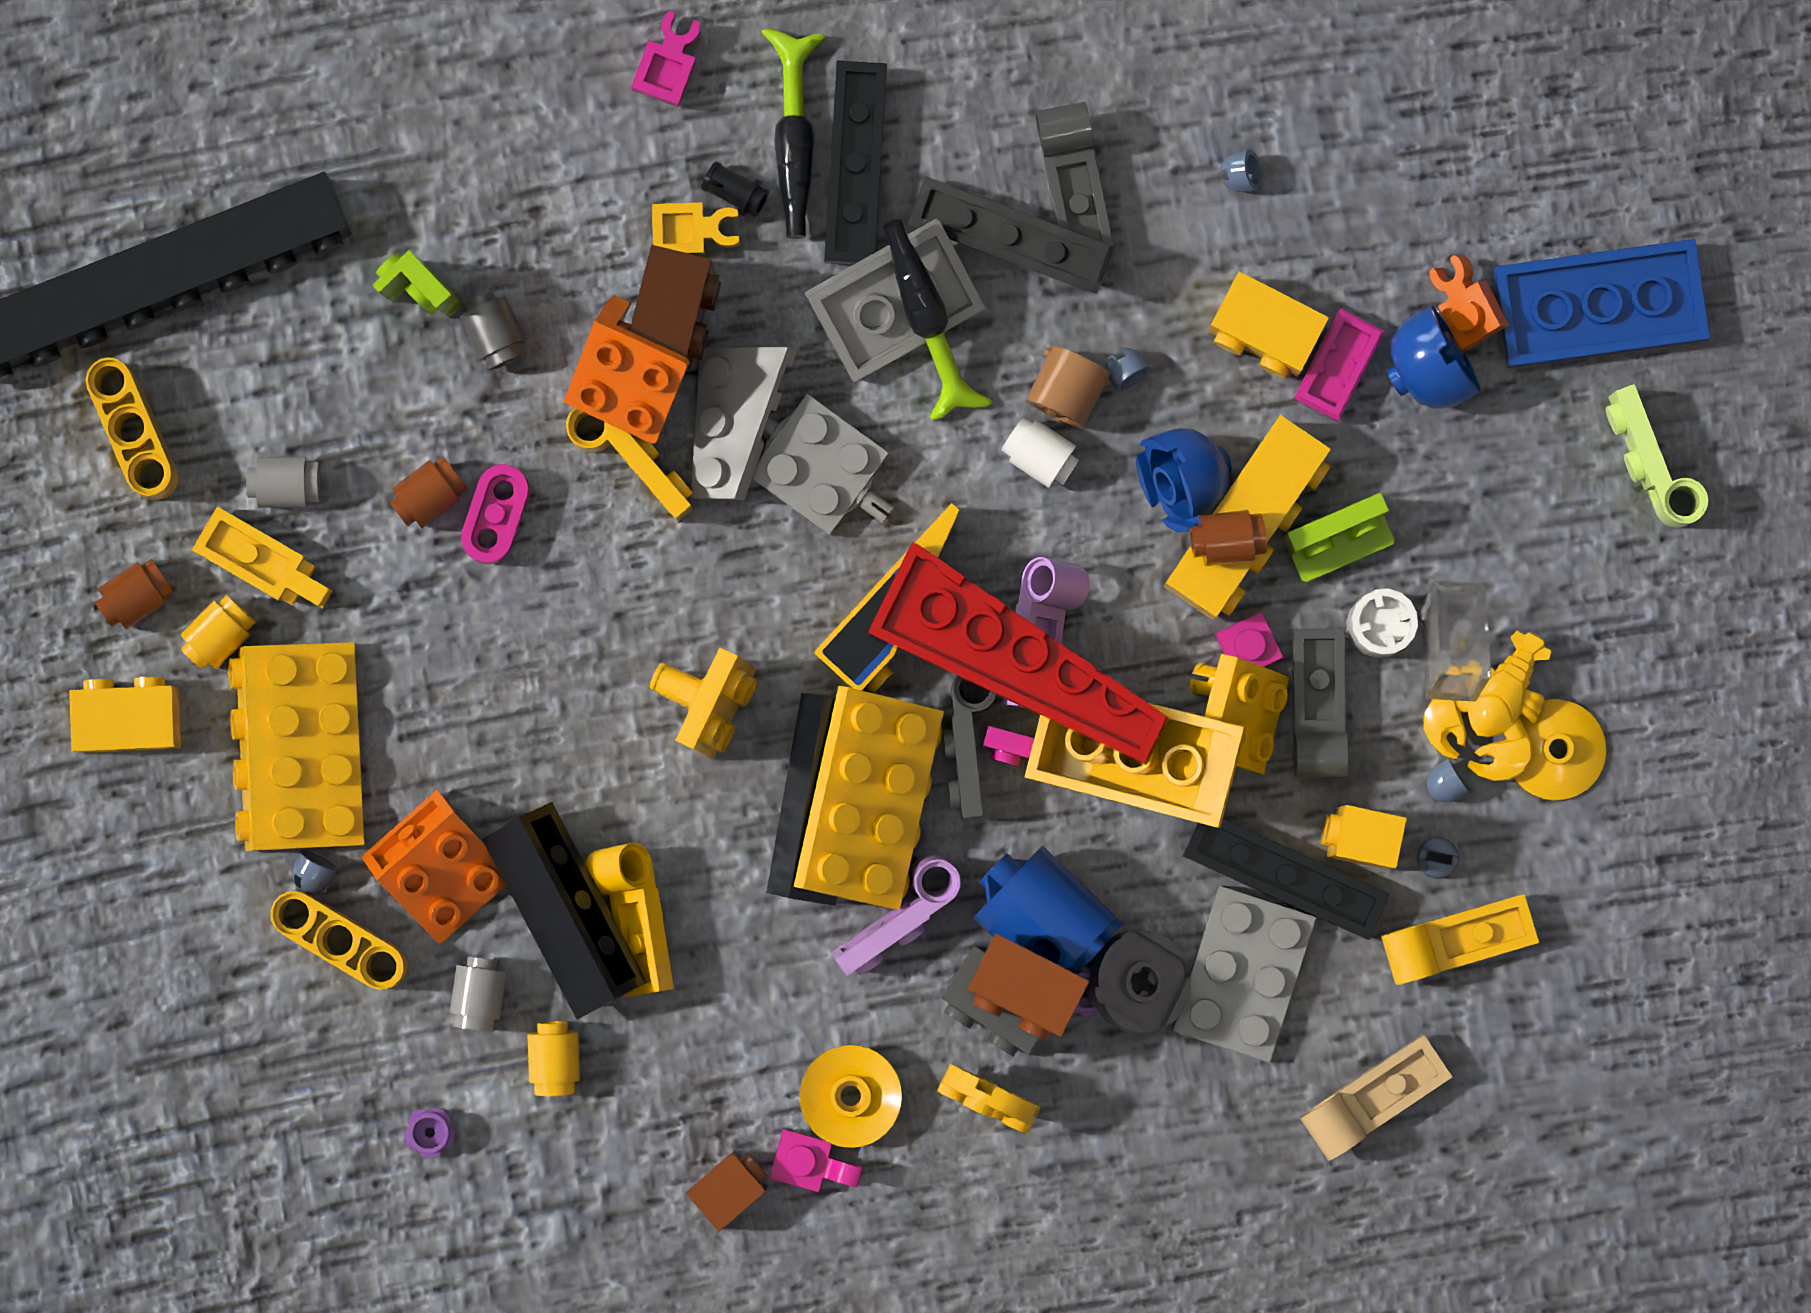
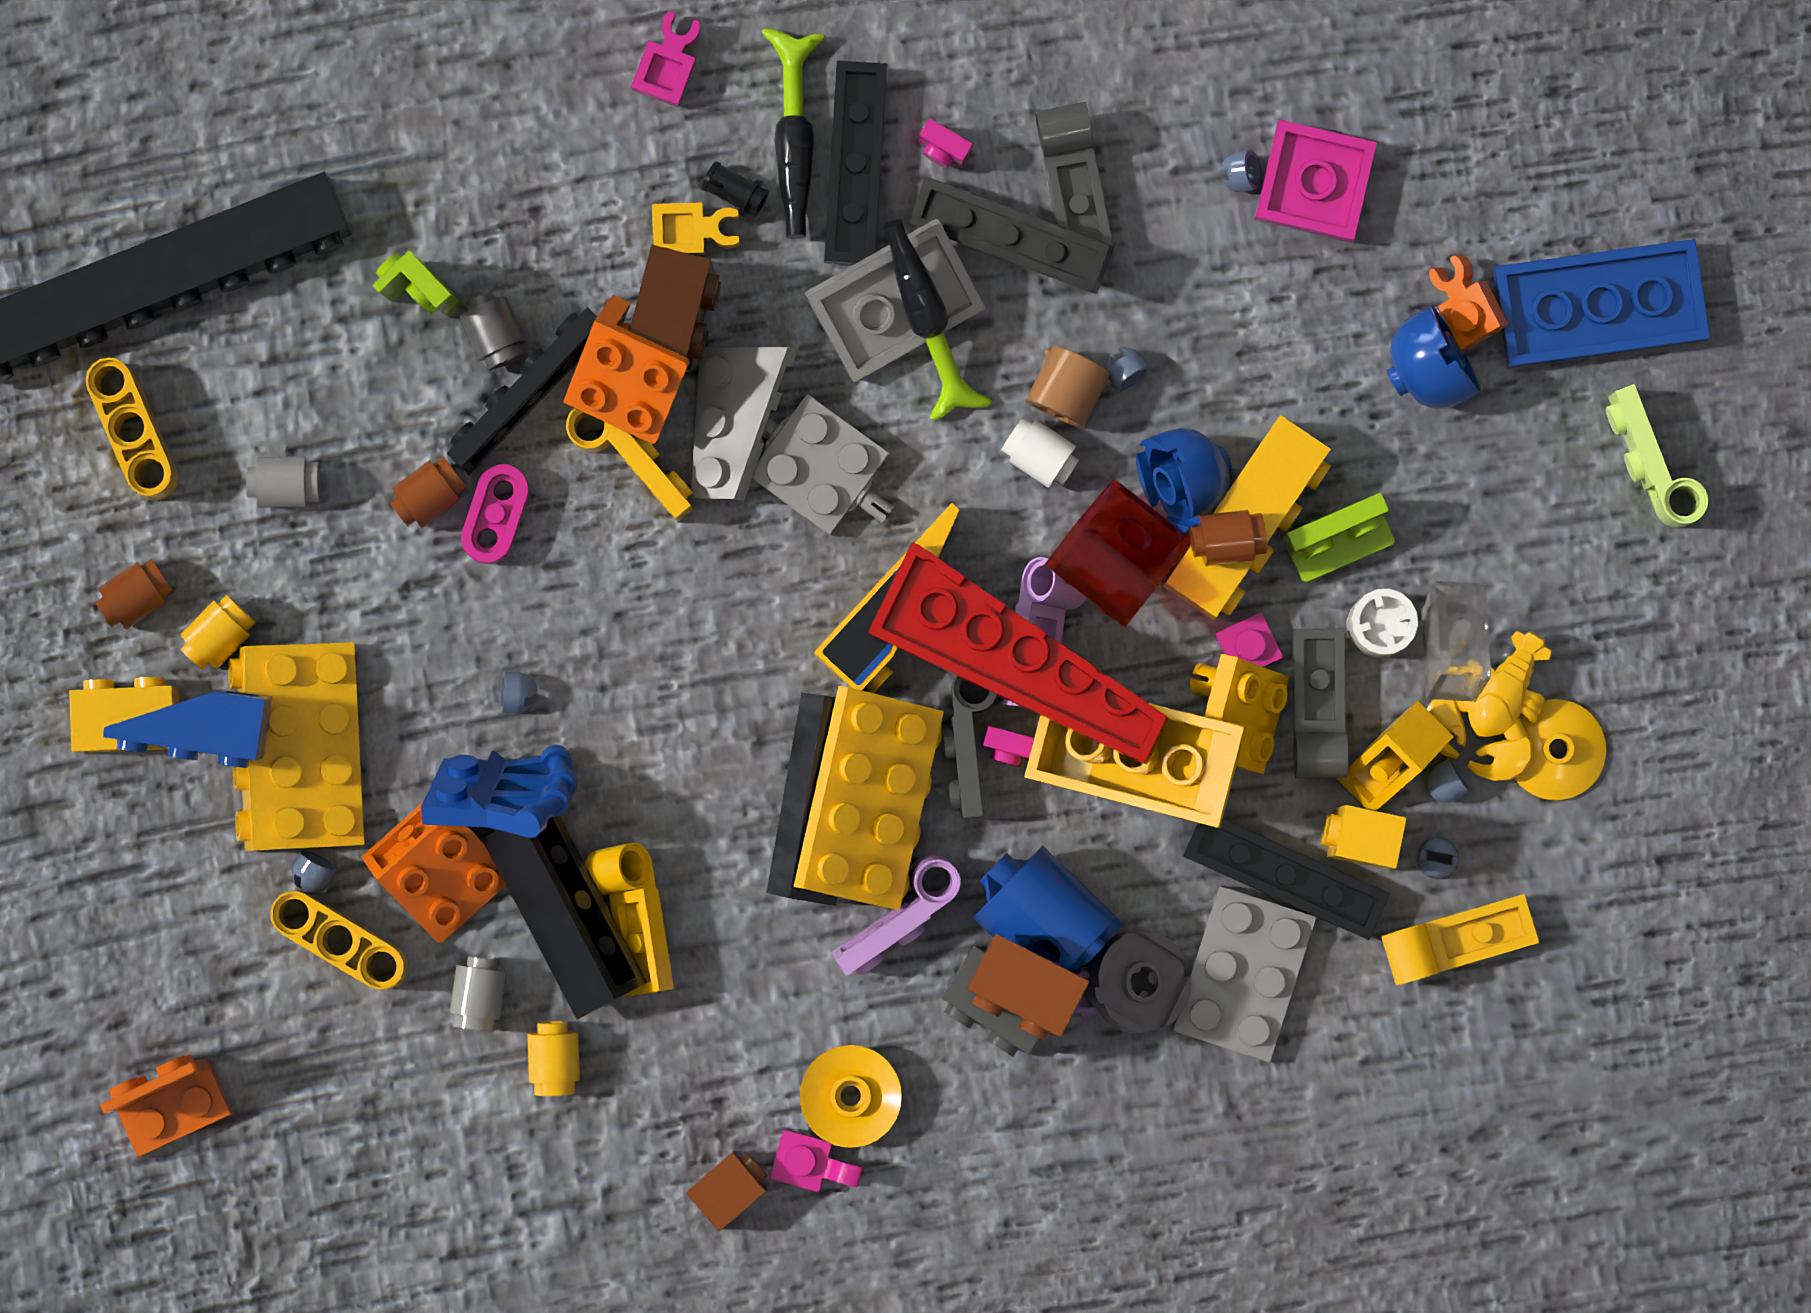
yellow hinge [192,506,333,608] -> none
medium lavender plate [404,1108,455,1158] -> none
yellow plate [650,648,757,760] -> none
yellow plate [937,1064,1041,1135] -> none
yellow brick [1208,271,1329,379] -> none
dark pink plate [1293,308,1385,423] -> none
tan plate [1300,1034,1453,1161] -> none
none -> orange bracket [100,1054,233,1157]
none -> blue slope [103,689,272,768]
none -> blue plate [421,745,578,838]
none -> black plate [446,307,597,475]
none -> sand blue hinge [500,672,538,713]
none -> dark pink plate [919,118,973,169]
none -> clear red brick [1045,478,1191,627]
none -> dark pink plate [1254,119,1377,243]
none -> yellow slope [1336,701,1454,811]

